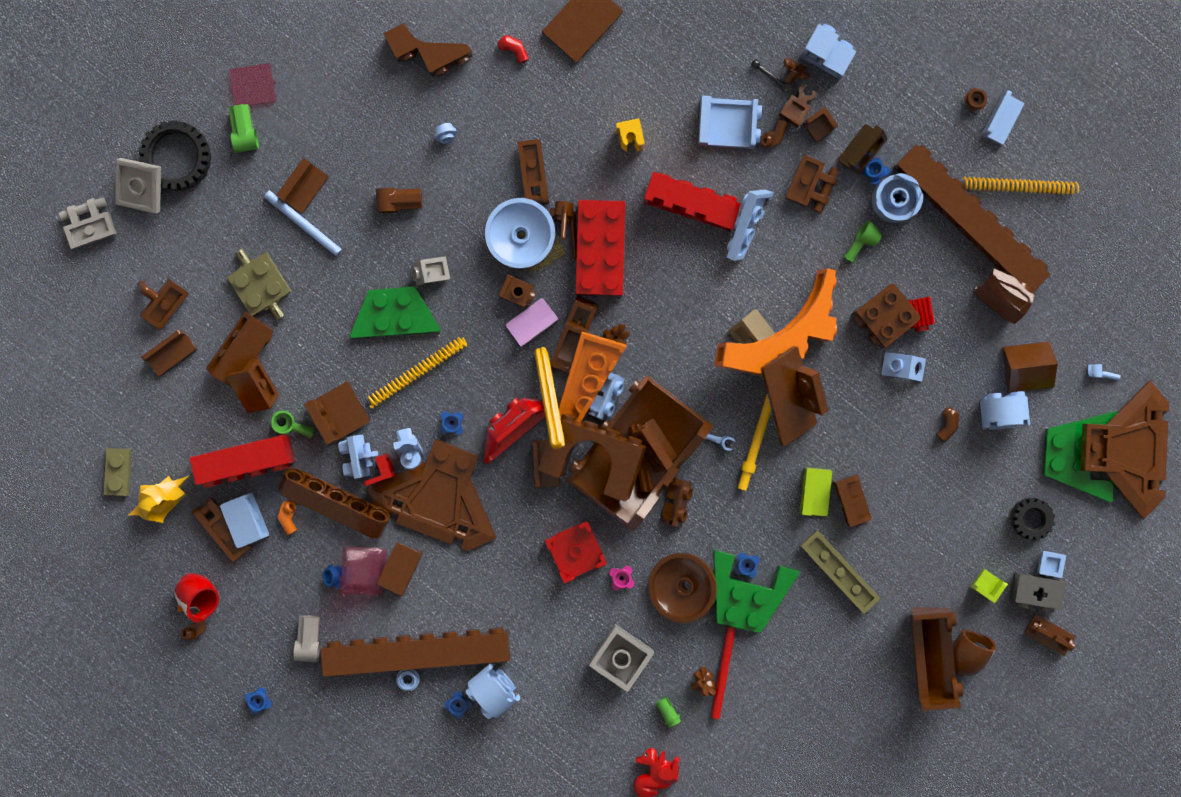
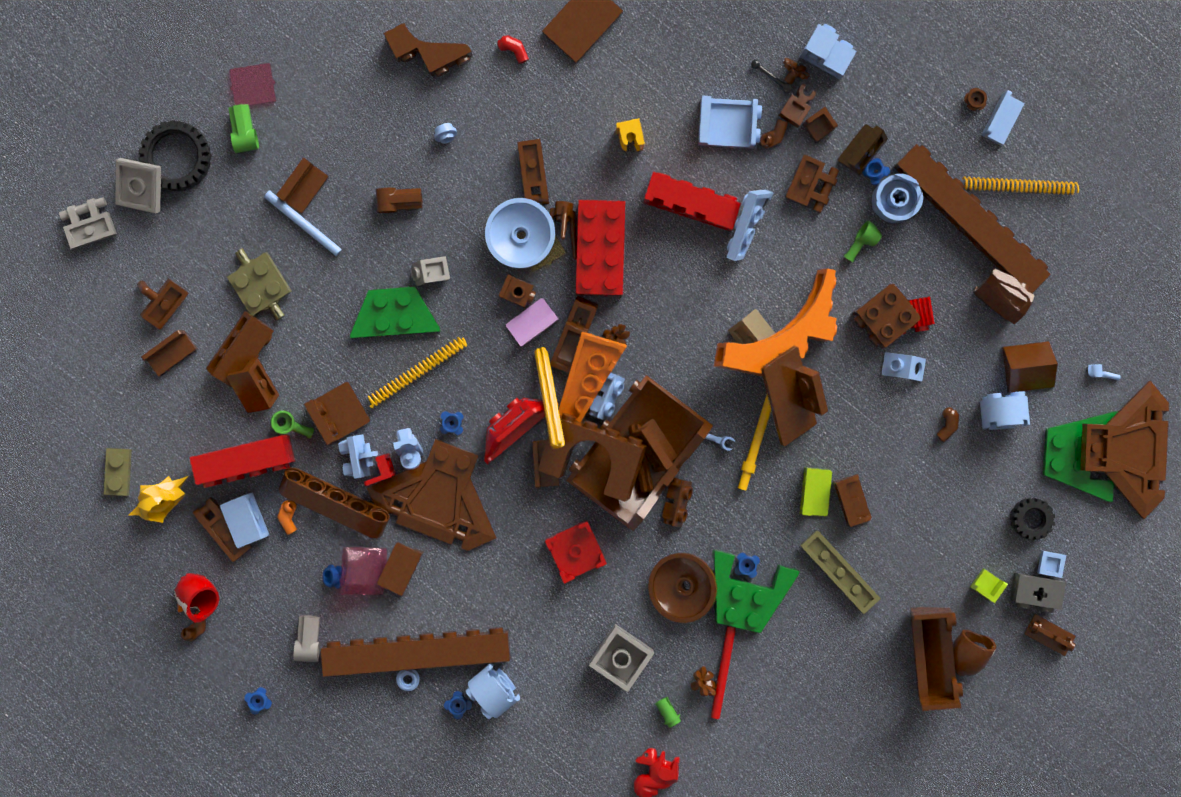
dark pink plate [609,566,634,591] -> none

